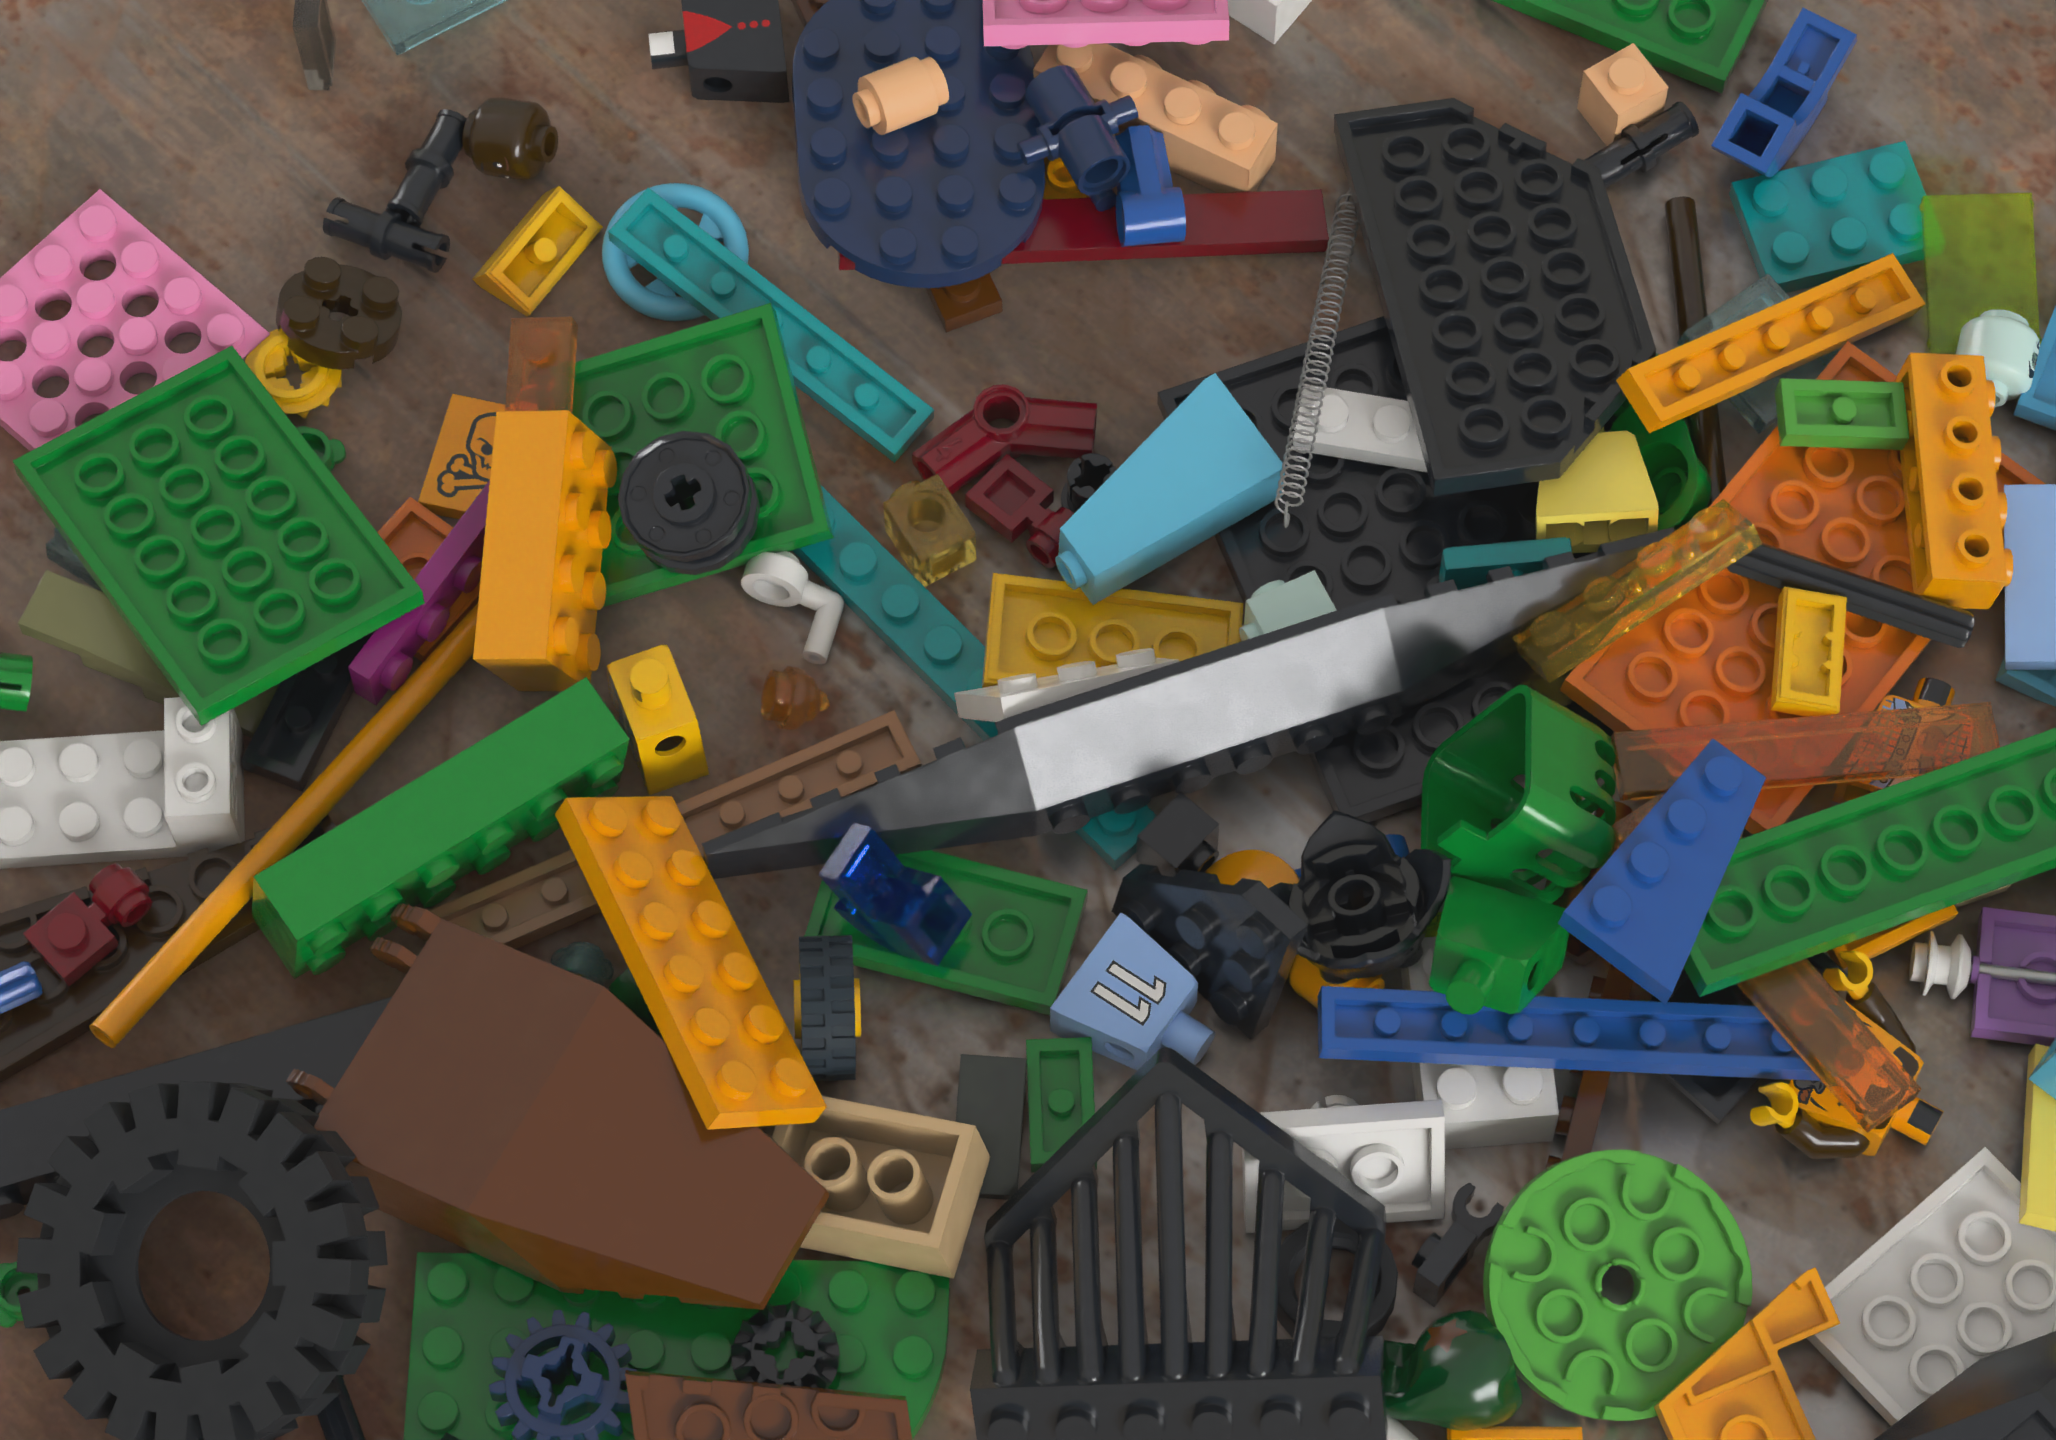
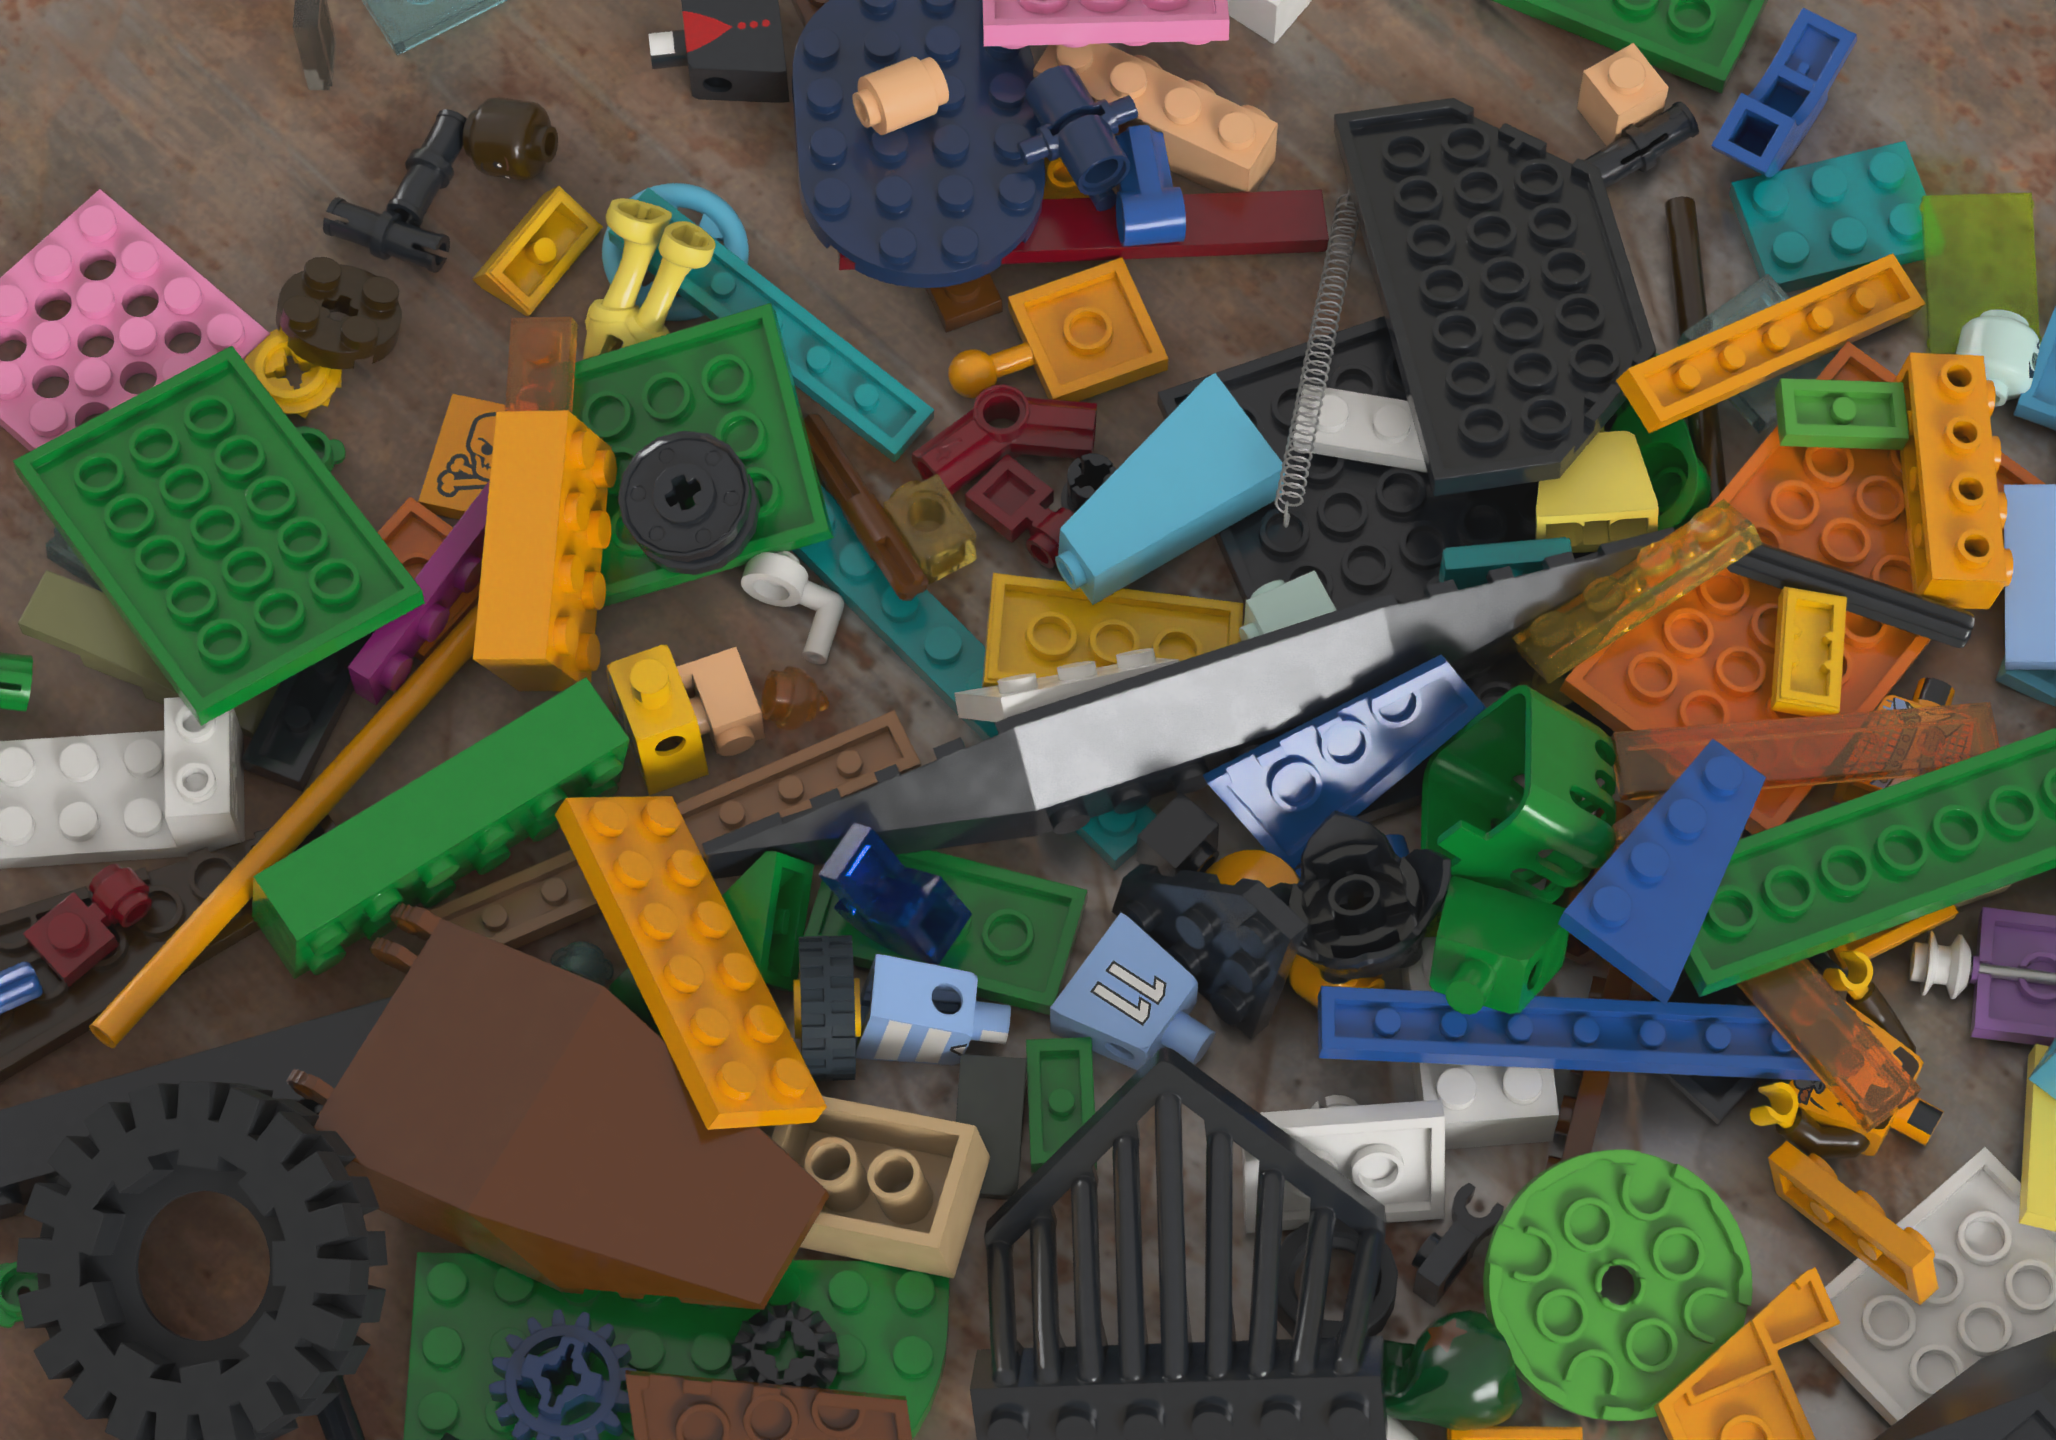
none -> light yellow piece [583,198,716,360]
none -> light nougat brick [677,647,765,756]
none -> green slope [722,851,814,992]
none -> reddish brown axle [804,413,928,601]
none -> light blue torso [856,954,1011,1065]
none -> light orange plate [948,257,1169,402]
none -> blue wing [1203,654,1486,869]
none -> light orange plate [1768,1141,1939,1306]

